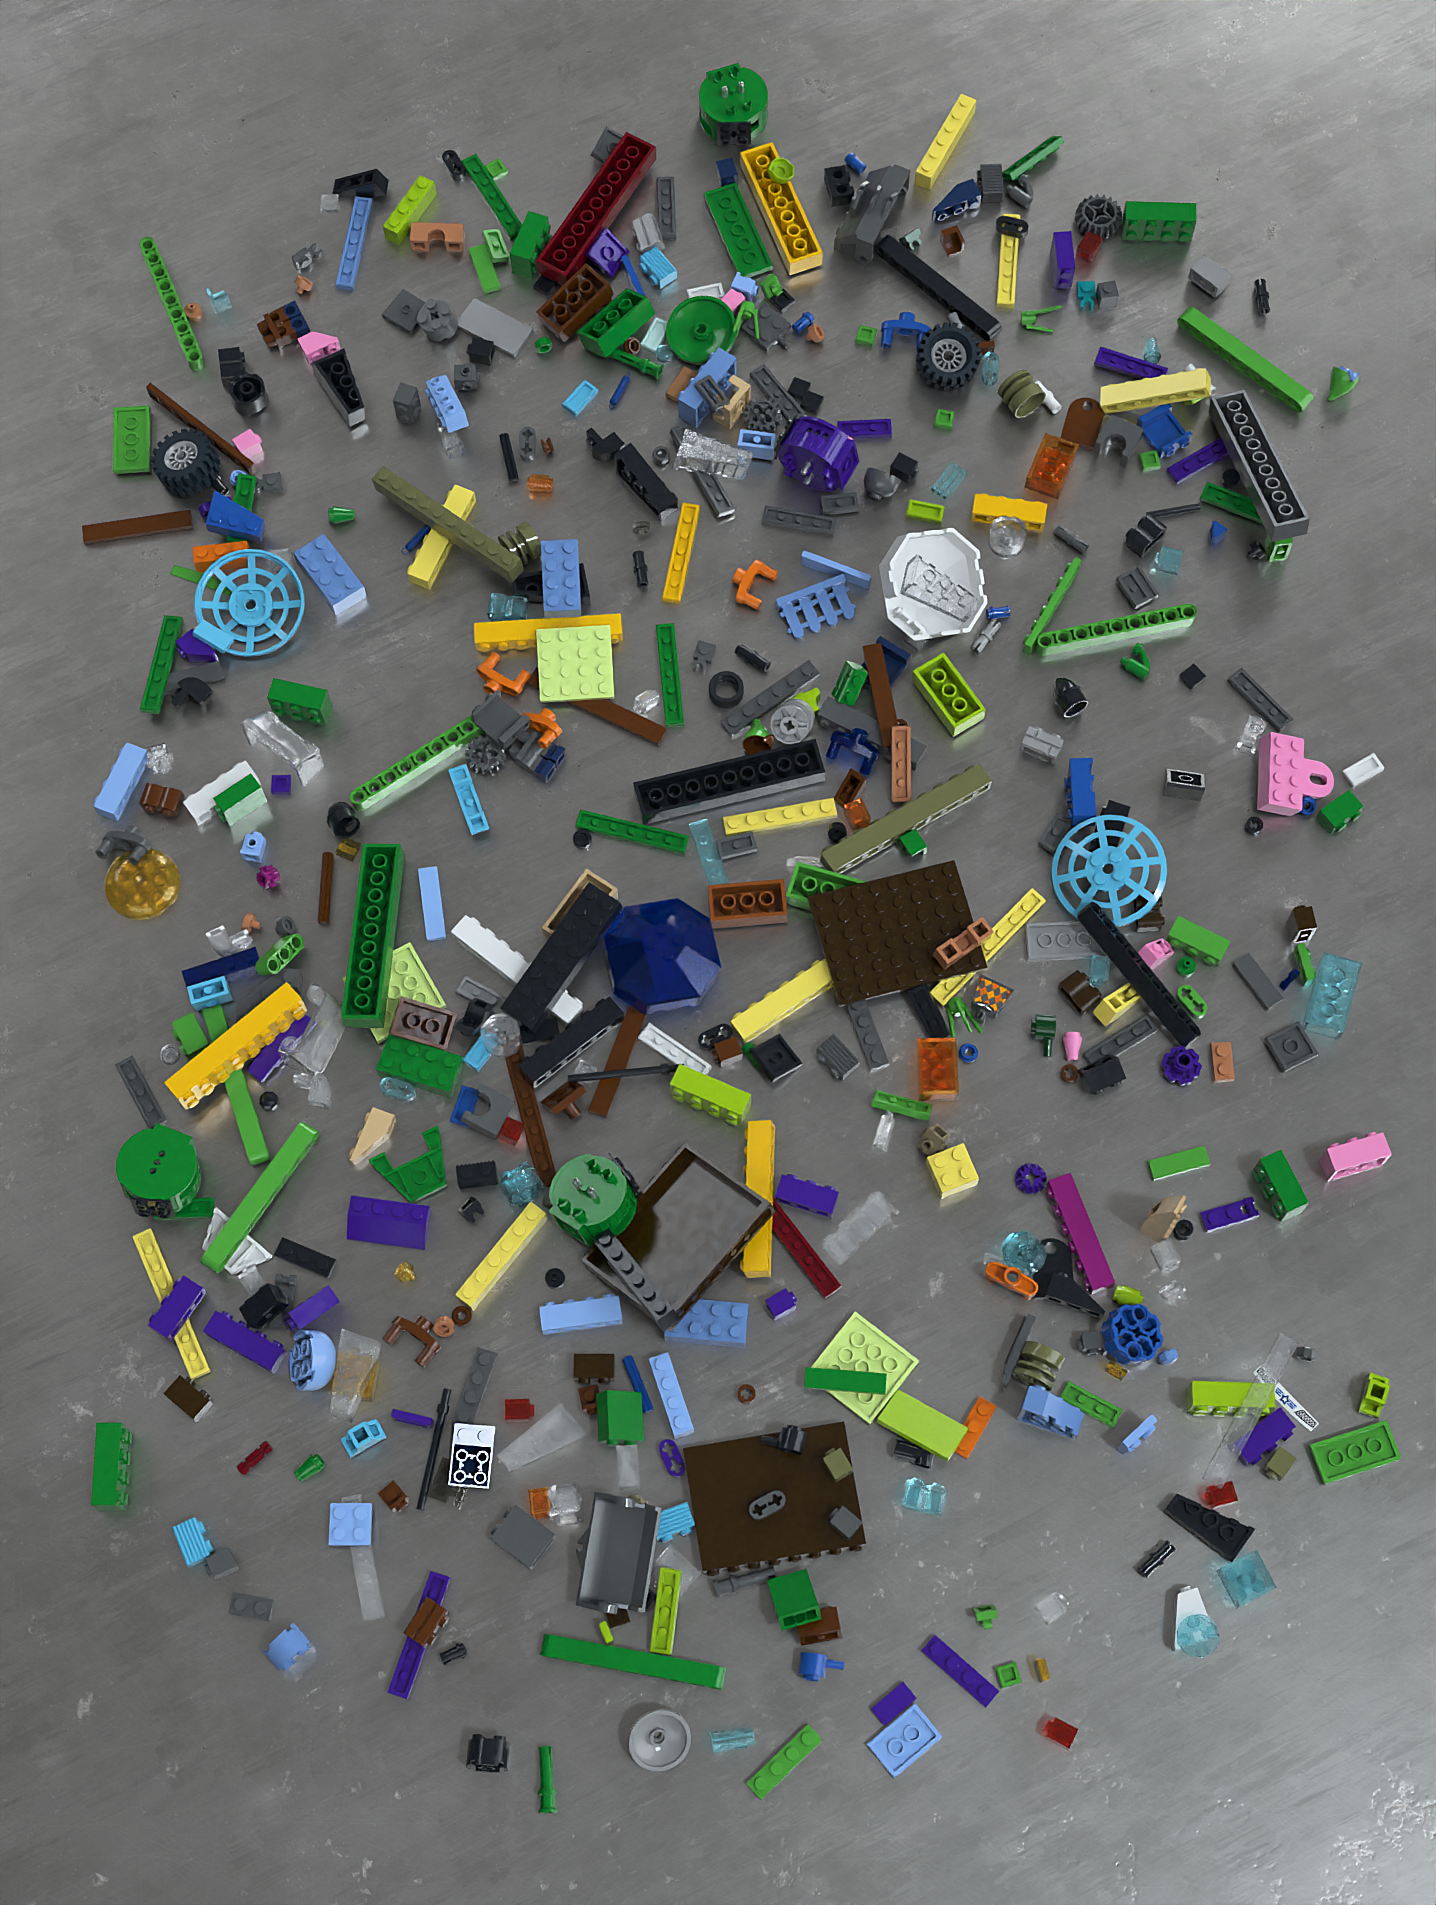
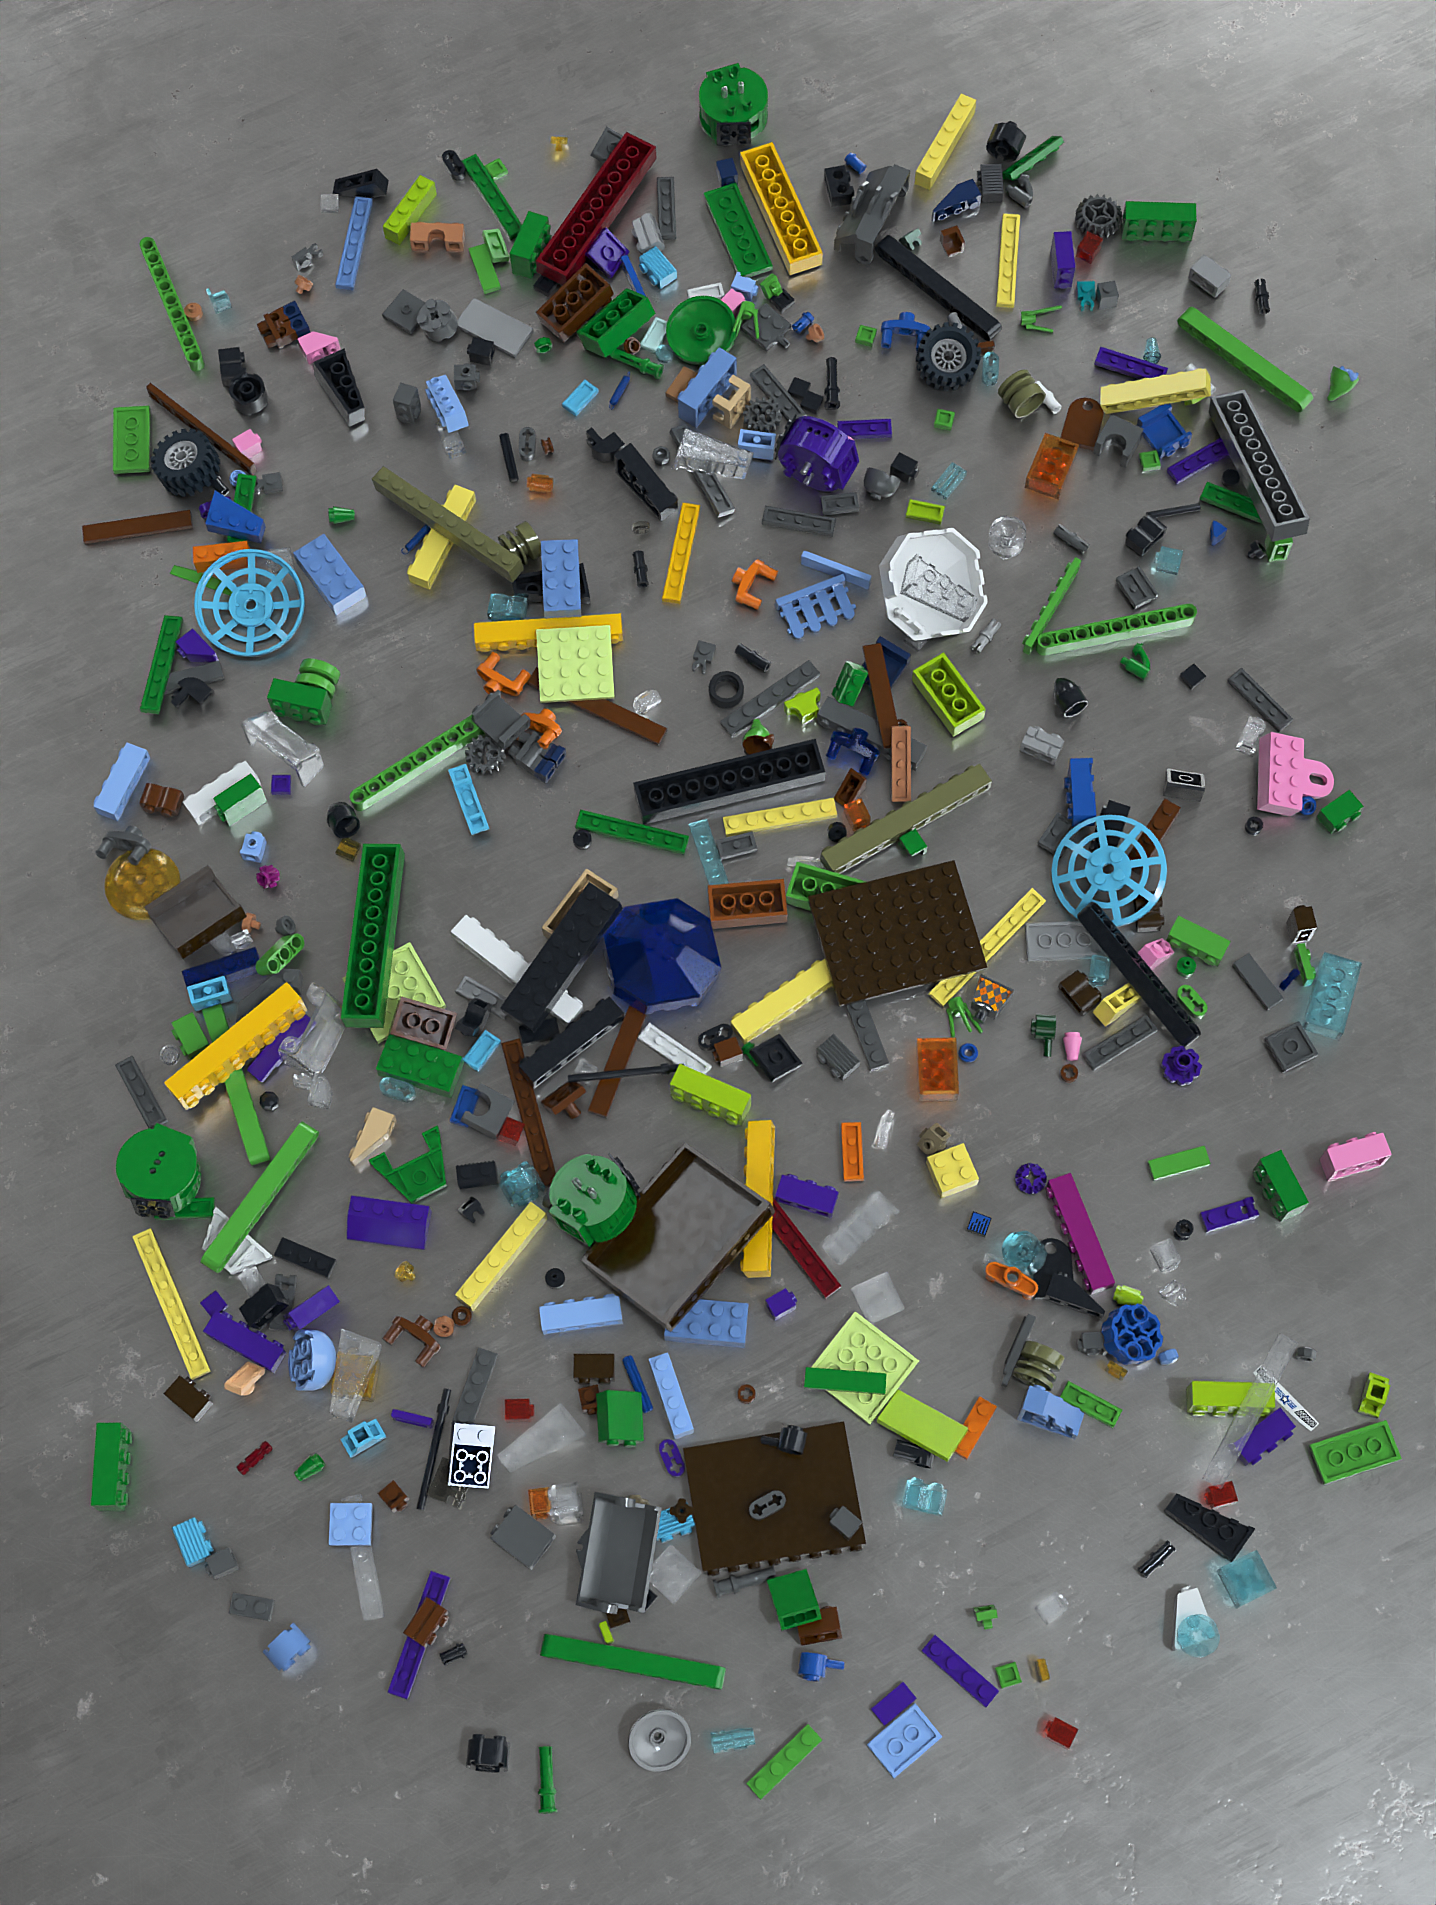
clear brick [146,743,174,774] -> none
dark purple brick [148,1275,206,1342] -> none
medium azure tile [193,620,234,654] -> none
reddish brown axle [318,852,333,924] -> none
light blue tile [418,866,446,941] -> none
clear brick [481,1013,522,1058] -> none
brick [593,1228,680,1332] -> none
clear brick [617,1445,640,1491] -> none
lime plate [650,1567,682,1655] -> none
green tile [656,623,684,727] -> none
dark grey tile [695,375,730,413] -> none
lime hair [768,157,795,184] -> none
light grey wheel [770,699,815,744] -> none
olive brick [822,1448,853,1483] -> none
bright green tile [871,1090,932,1121] -> none
black plate [908,983,951,1044] -> none
nougat arch [933,917,994,970] -> none
yellow brick [971,493,1047,532] -> none
blue pin [986,606,1010,620] -> none
black beam [995,216,1029,238] -> none
black brick [1077,1055,1126,1095] -> none
light blue plate [1117,1415,1158,1454] -> none
tan wedge [1139,1195,1187,1244] -> none
nougat plate [1210,1042,1235,1082] -> none
olive brick [1263,1446,1297,1481] -> none
white tile [1342,753,1385,788] -> none
none -> dark brown panel [144,865,247,959]
none -> dark purple tile [200,1290,229,1317]
none -> light nougat tile [224,1361,265,1396]
none -> bright green wheel [294,658,341,700]
none -> clear yellow tile [550,136,568,151]
none -> dark brown plate [670,1498,694,1524]
none -> black pin [824,357,840,410]
none -> orange plate [841,1122,864,1182]
none -> clear plate [851,1272,904,1324]
none -> tile [966,1211,992,1237]
none -> black brick [986,121,1026,162]
none -> reddish brown brick [1128,798,1181,875]

